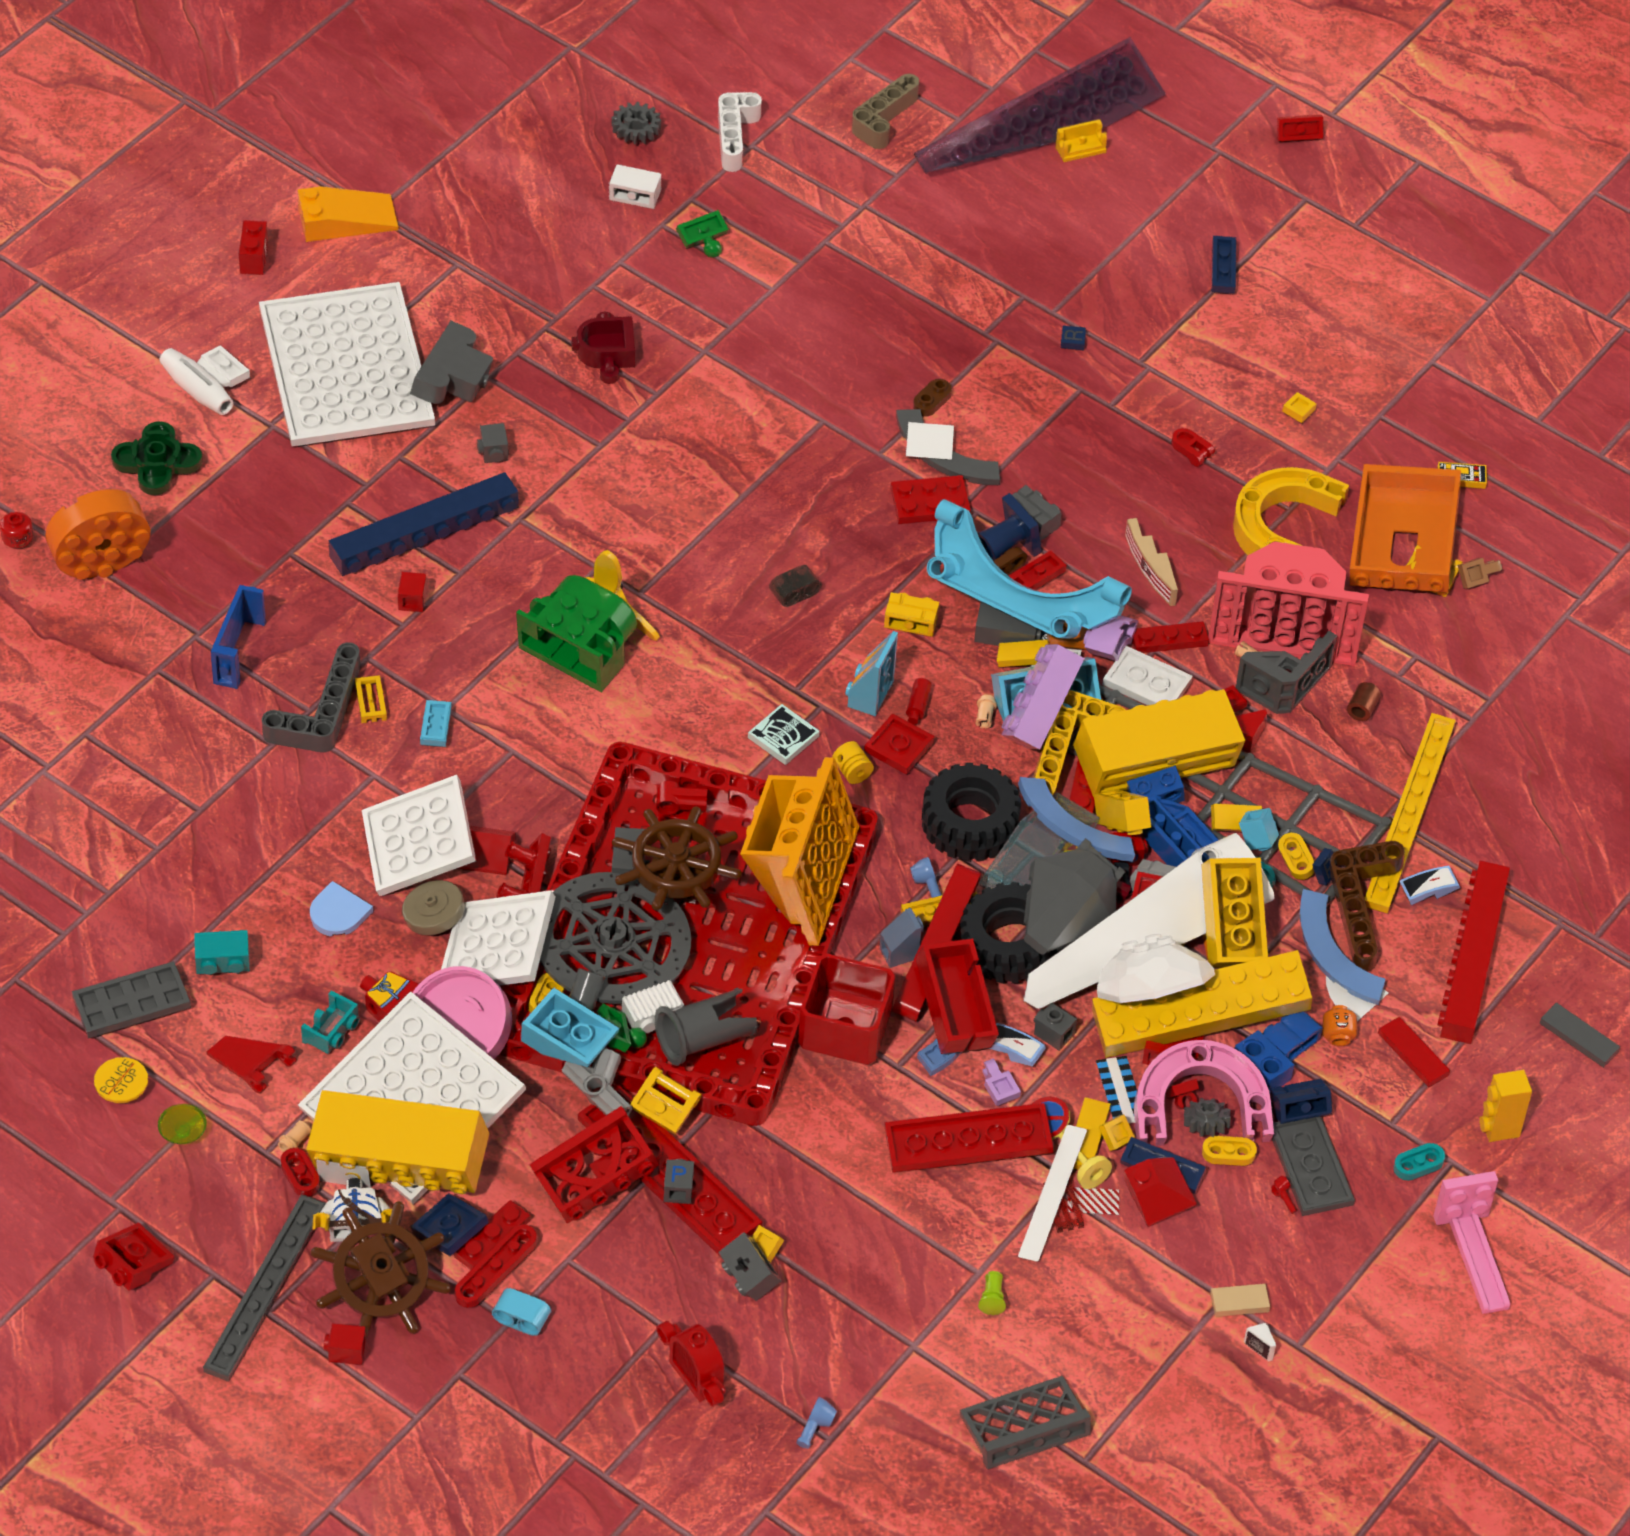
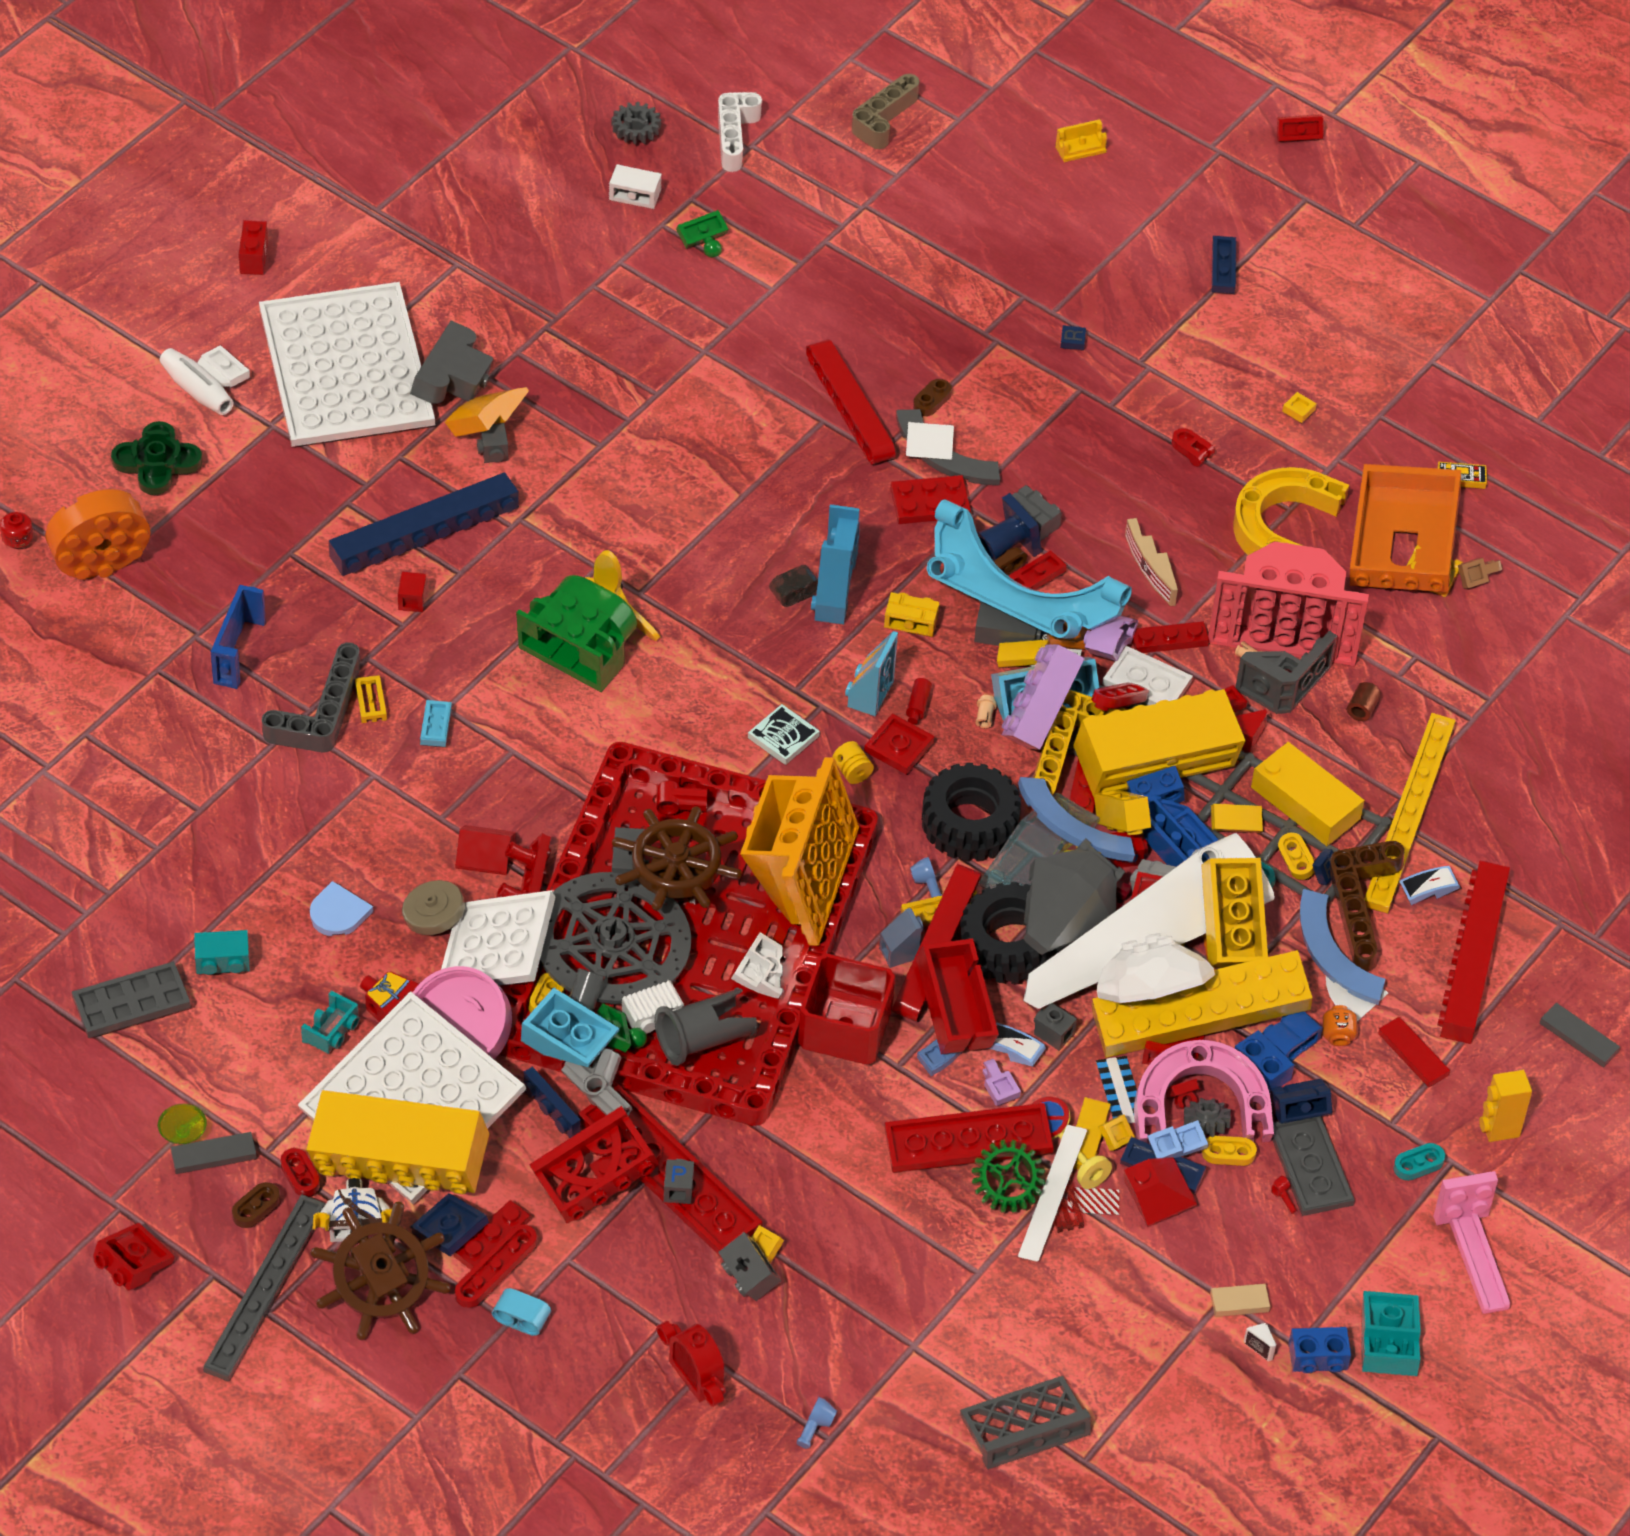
yellow piece [94,1057,148,1103] -> none
red flag [207,1035,297,1094] -> none
light nougat pin [278,1120,311,1152] -> none
light orange slope [297,186,398,242] -> none
white sticker [316,1160,371,1188] -> none
red brick [323,1323,366,1365] -> none
white plate [362,775,476,896] -> none
dark red piece [571,312,635,384] -> none
yellow plate [630,1067,702,1135] -> none
clear purple wedge [913,37,1166,174] -> none
lime pin [978,1271,1006,1315] -> none
black hand [1114,862,1133,896] -> none
medium azure brick [1239,808,1279,851] -> none
none -> dark grey tile [170,1132,257,1174]
none -> reddish brown plate [232,1182,280,1228]
none -> light orange slope [445,387,529,437]
none -> dark blue plate [524,1066,581,1138]
none -> white slope [731,932,782,998]
none -> red beam [806,339,896,465]
none -> dark azure wedge [811,504,860,625]
none -> green gear [972,1140,1045,1213]
none -> red plate [1091,682,1149,711]
none -> light blue slope [1148,1120,1208,1158]
none -> yellow brick [1251,742,1365,846]
none -> blue brick [1288,1327,1351,1373]
none -> teal slope [1361,1291,1421,1376]

